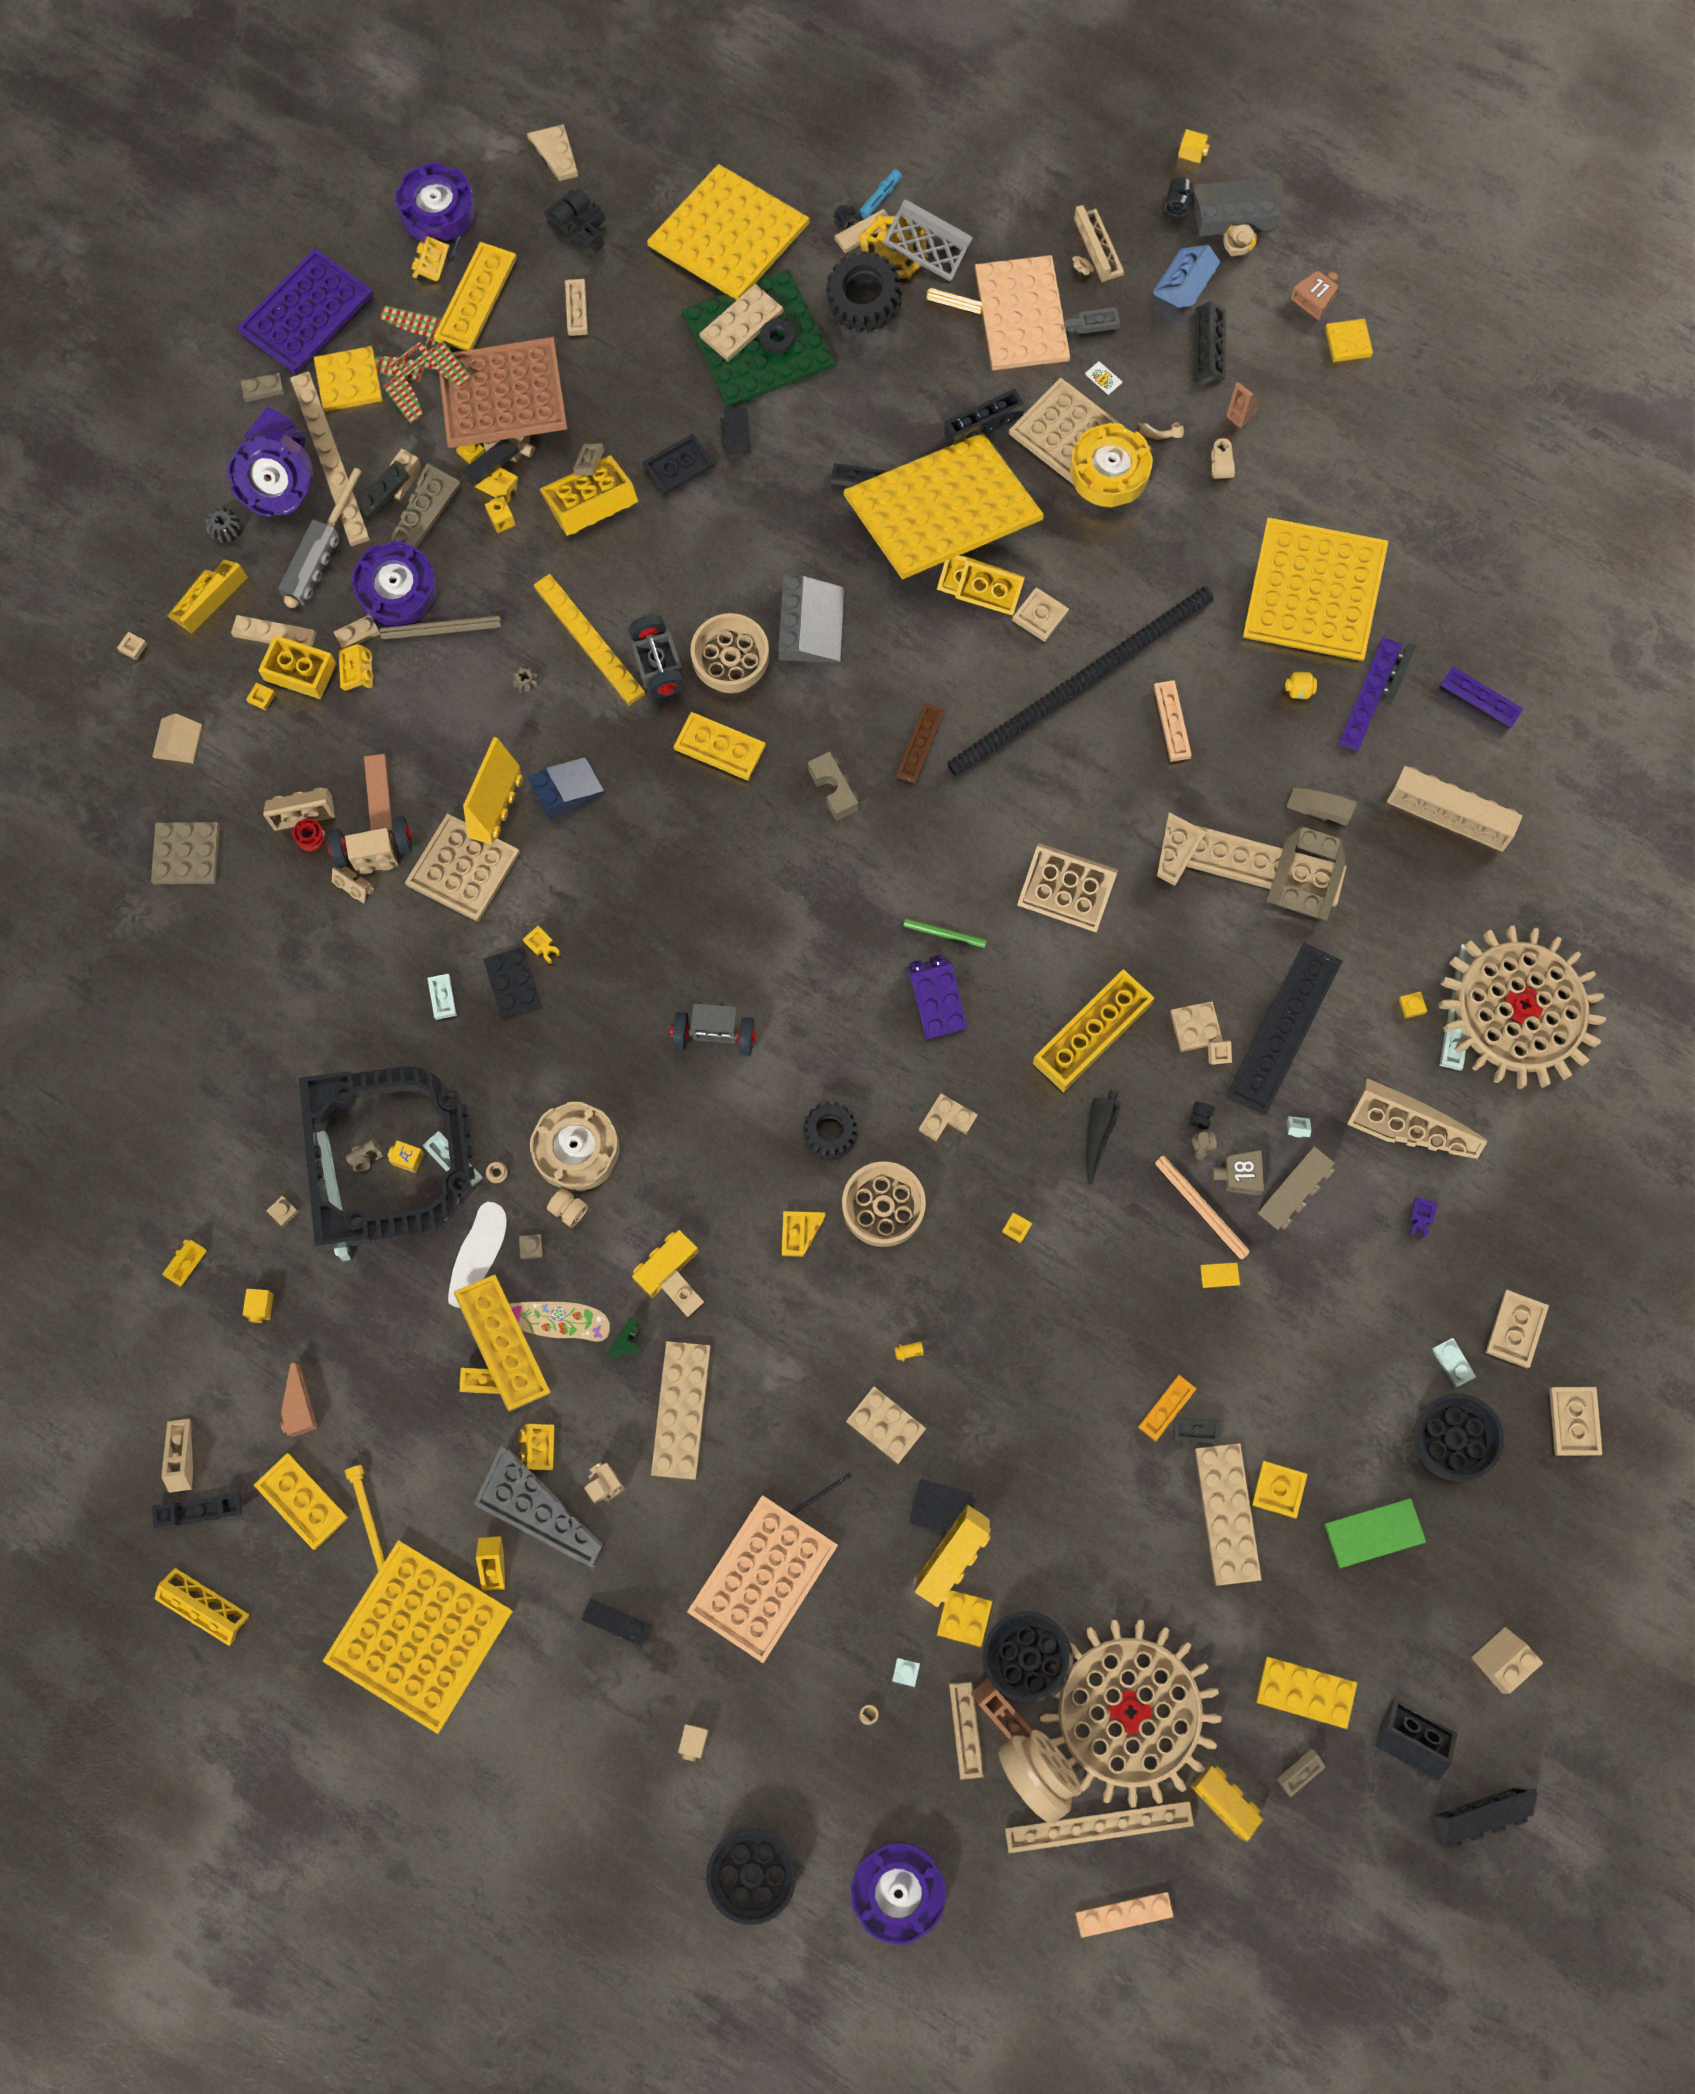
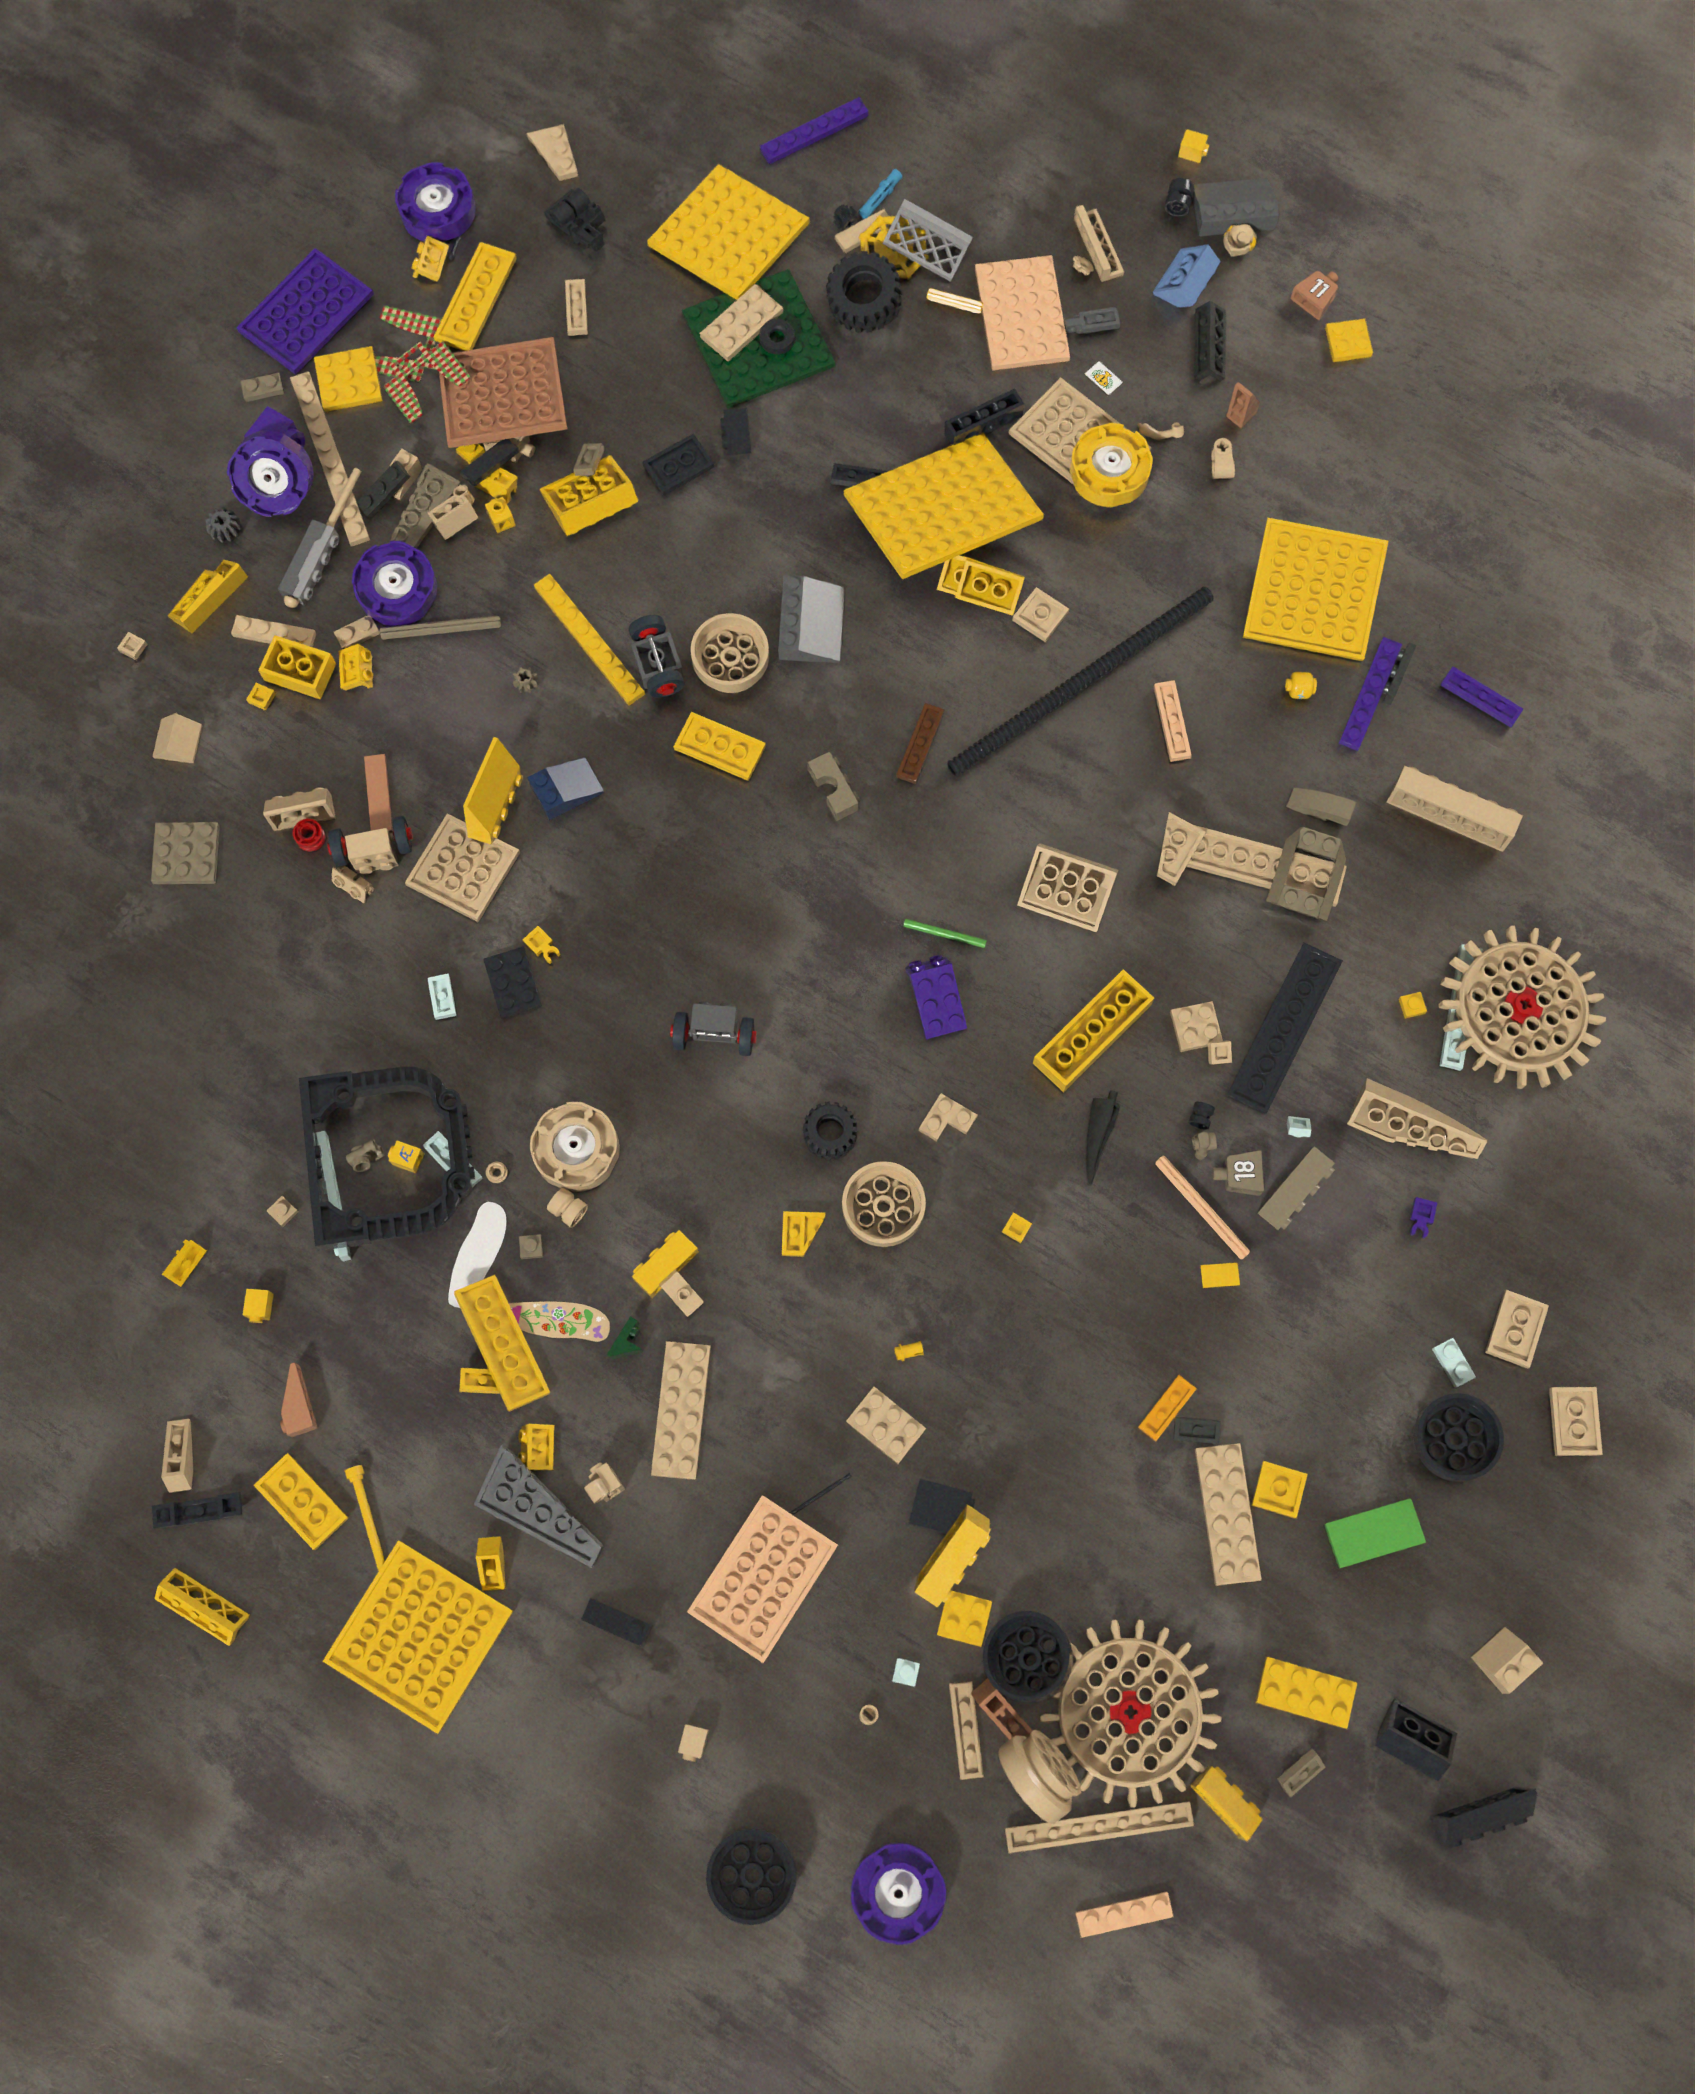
none -> tan hinge [427,485,478,540]
none -> dark purple plate [760,97,868,165]

